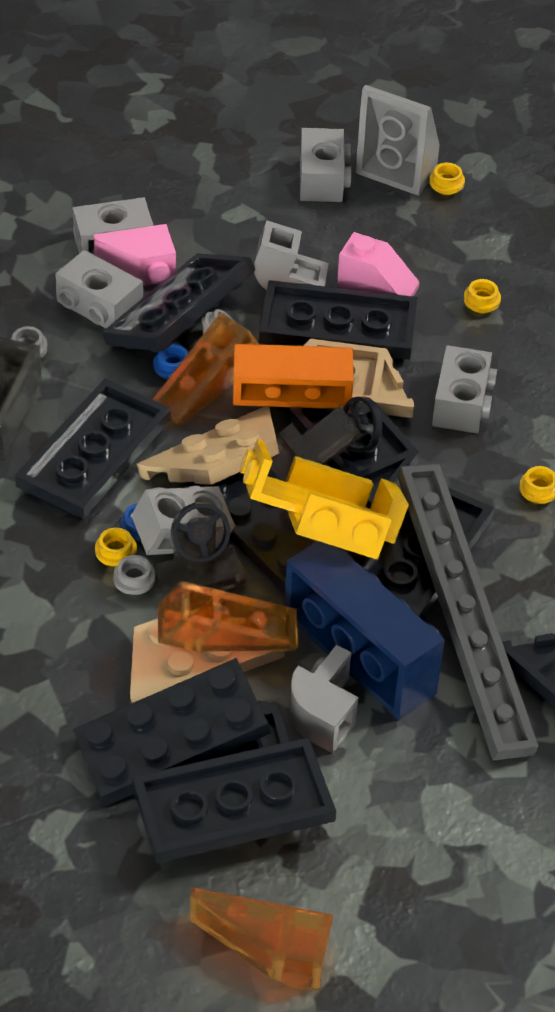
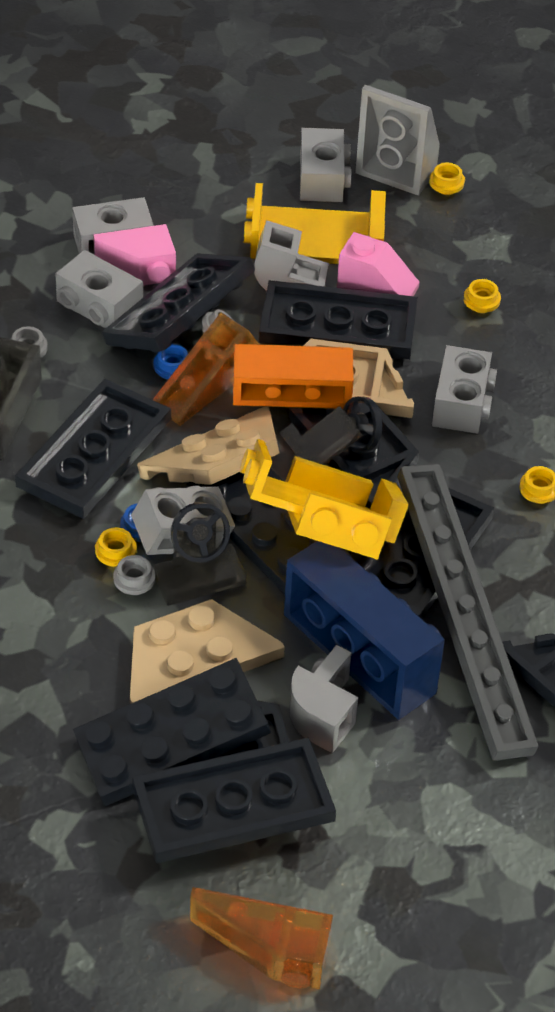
clear orange slope [158,581,298,652] -> none
none -> yellow panel [244,183,386,264]

